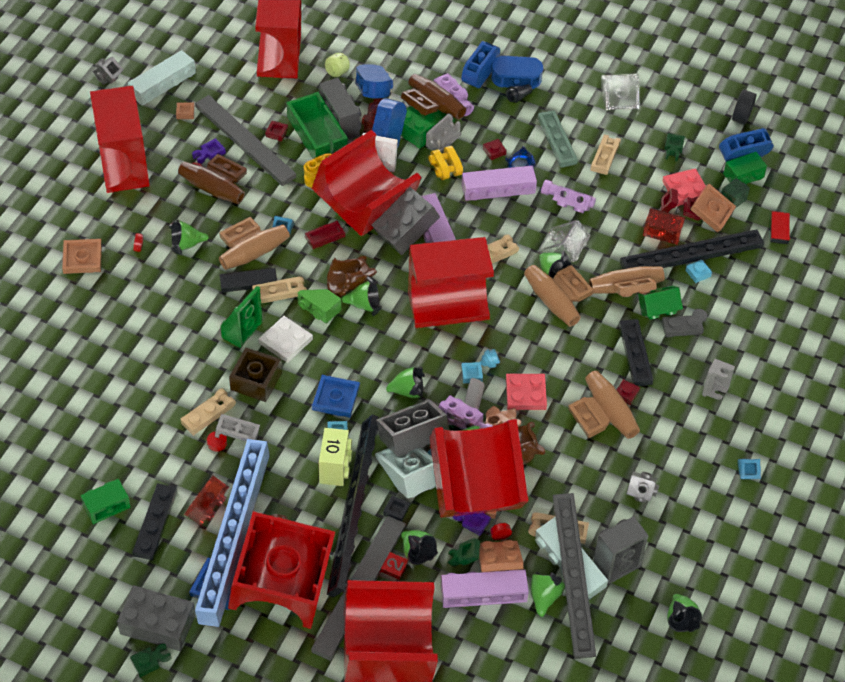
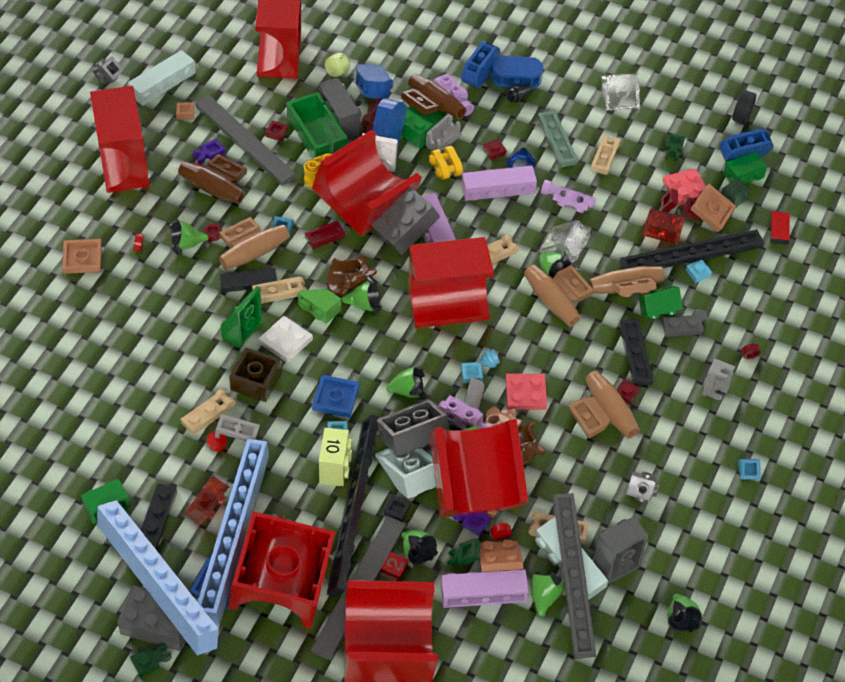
none -> light blue brick [97,500,218,656]
none -> dark red tile [204,223,222,241]
none -> dark red tile [740,343,761,359]

